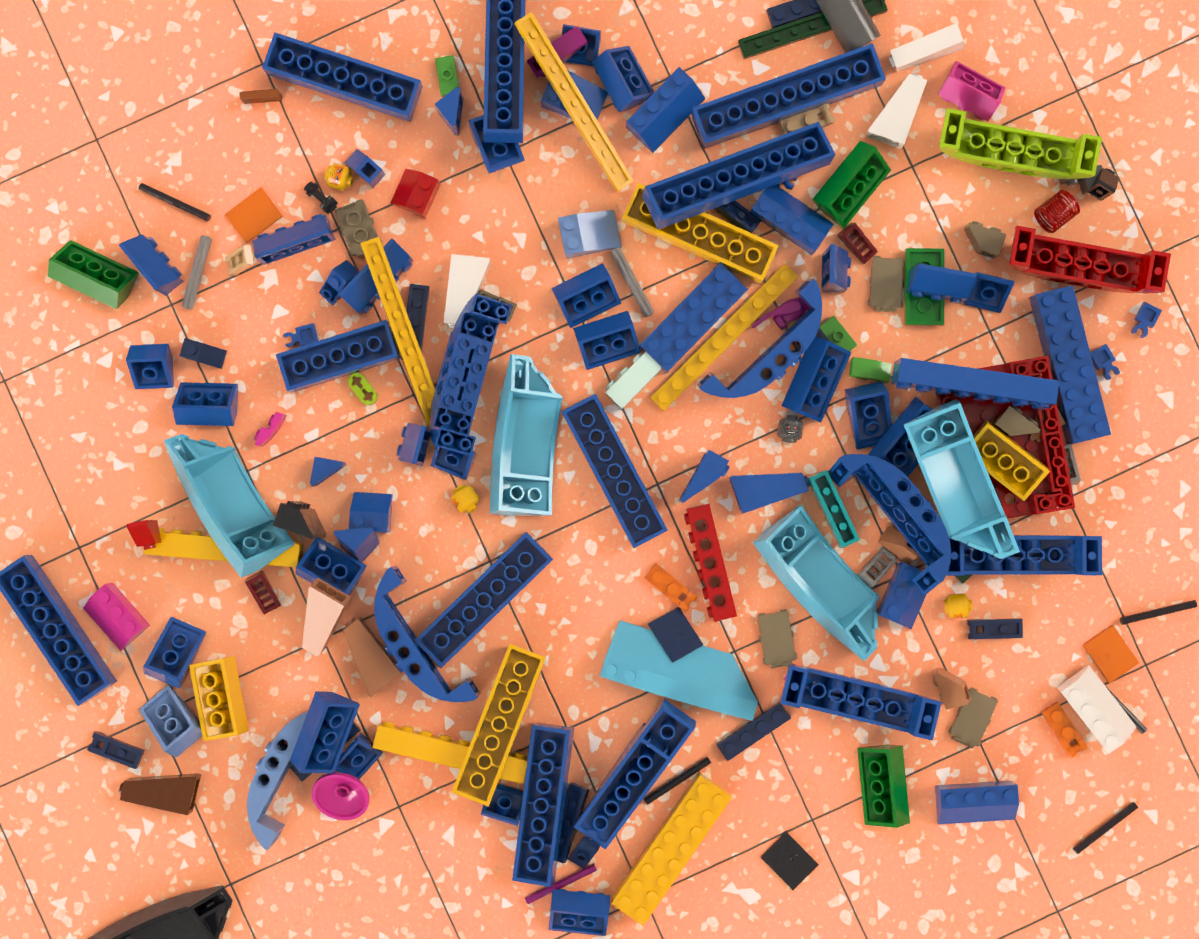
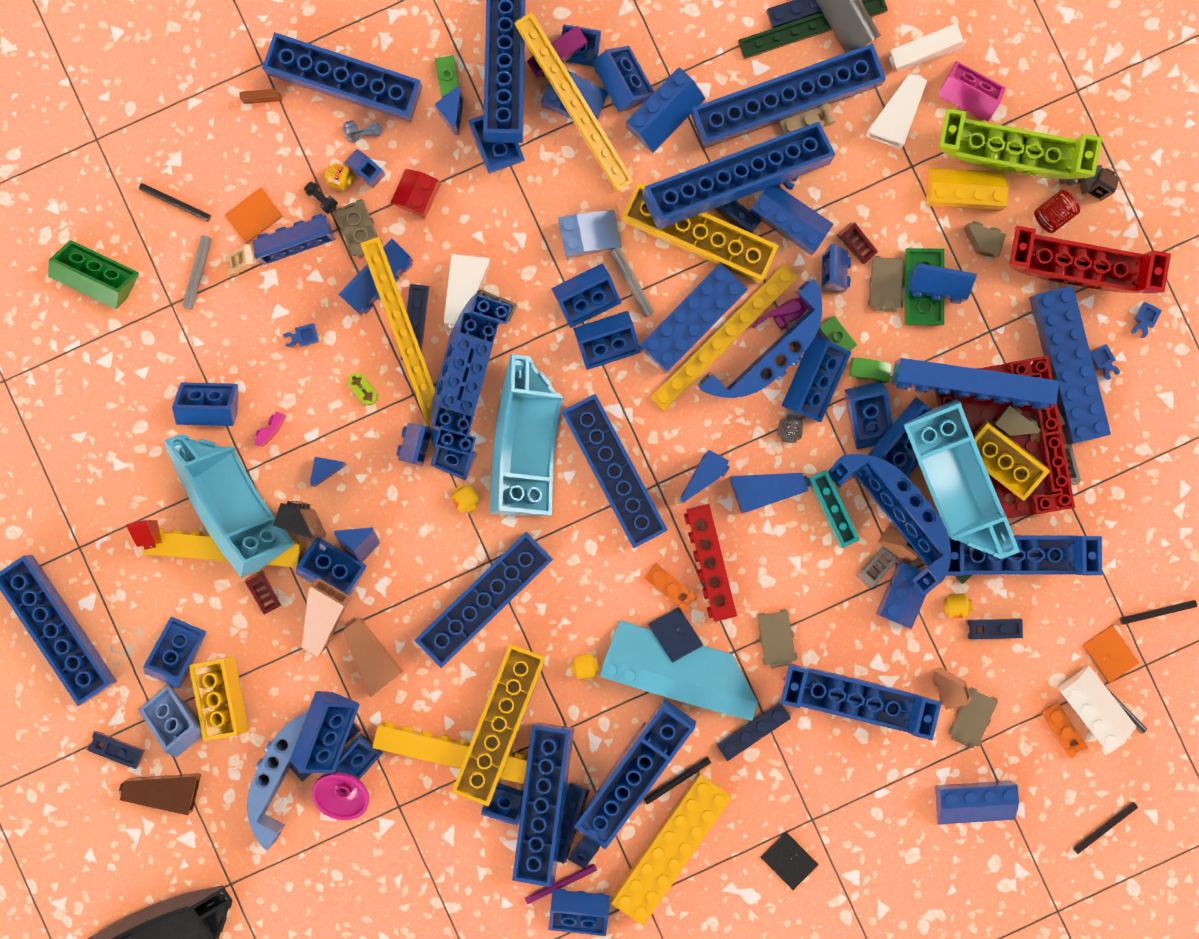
dark pink slope [83,583,151,651] -> none
blue slope [119,234,184,296] -> none
blue slope [126,343,174,389] -> none
dark blue slope [179,338,227,369] -> none
blue brick [276,320,401,393] -> none
blue slope [319,260,359,306] -> none
blue slope [349,492,393,532] -> none
blue slope [374,565,480,702] -> none
light aqua brick [605,352,662,410] -> none
medium azure slope [752,505,879,661] -> none
green slope [812,141,891,228] -> none
green slope [857,745,910,828] -> none
blue slope [964,272,1014,313] -> none
none -> sand blue piece [342,120,382,143]
none -> yellow head [570,653,599,680]
none -> yellow slope [926,168,1009,211]

